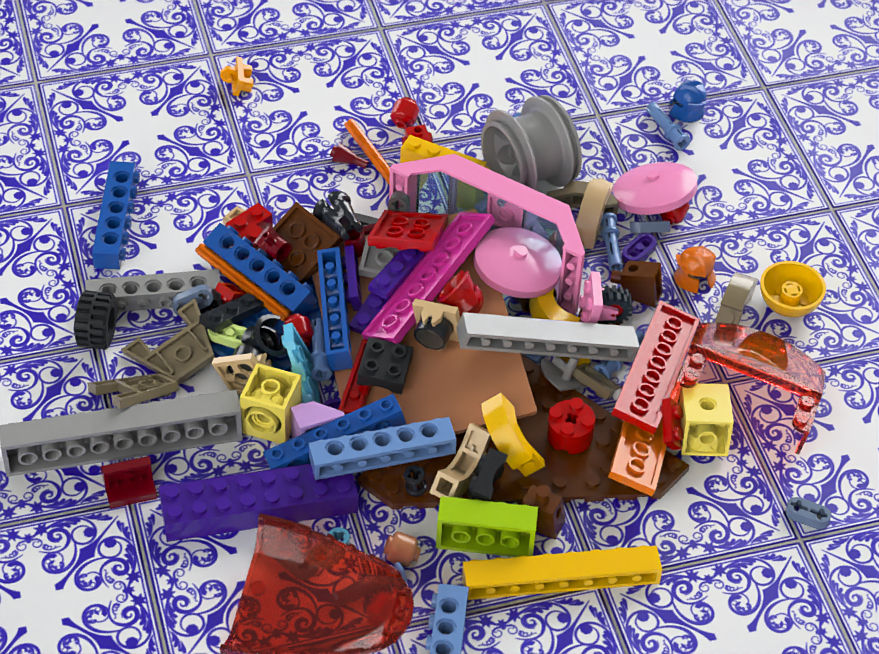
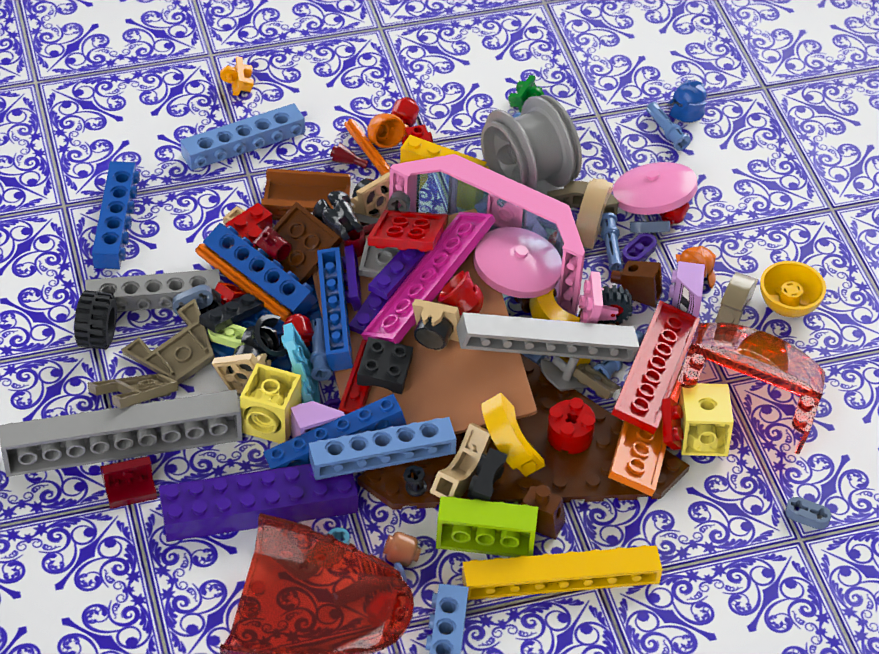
none -> medium blue brick [180,103,305,171]
none -> dark orange panel [261,168,351,221]
none -> tan piece [351,172,390,219]
none -> orange piece [367,113,409,148]
none -> green hips [508,75,544,112]
none -> lavender slope [668,261,705,318]

